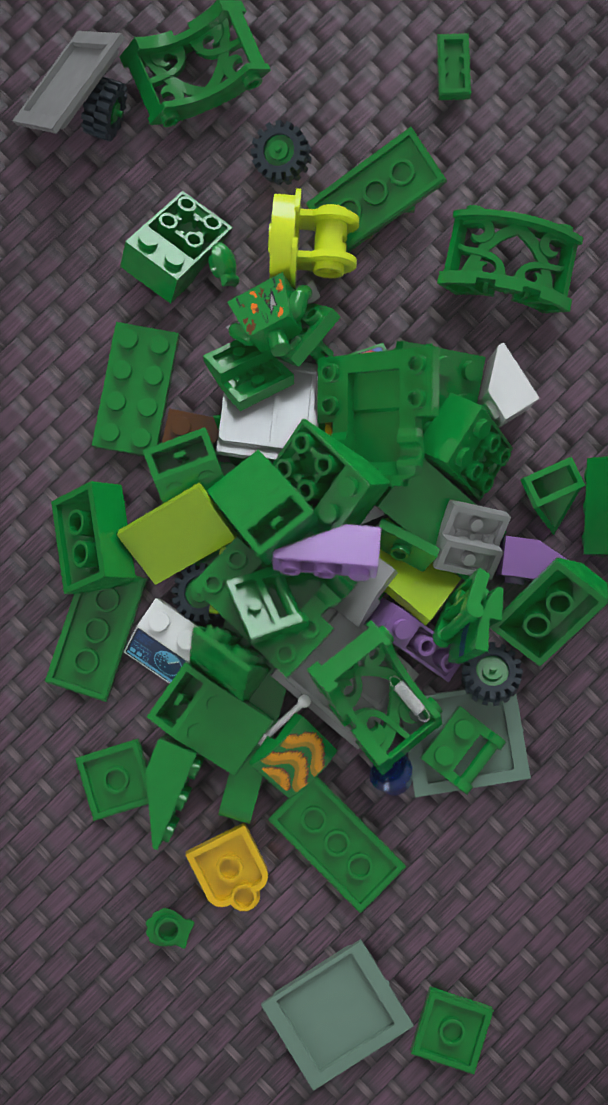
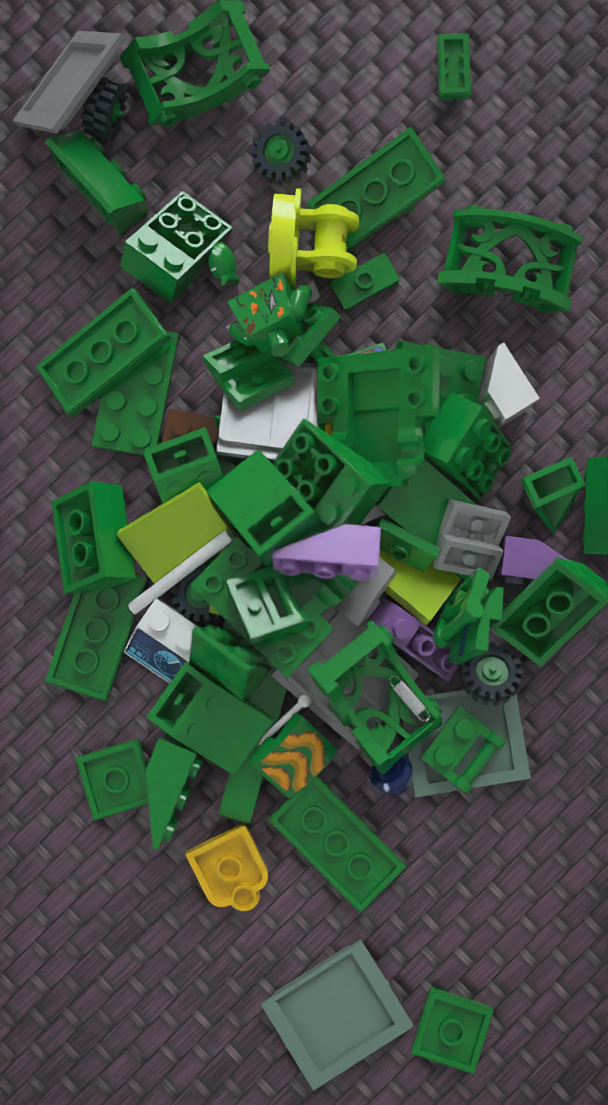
green animal [146,908,194,949] -> none
none -> green tile [35,287,171,418]
none -> green slope [45,130,149,236]
none -> white bar [128,529,235,614]
none -> green plate [329,252,400,313]

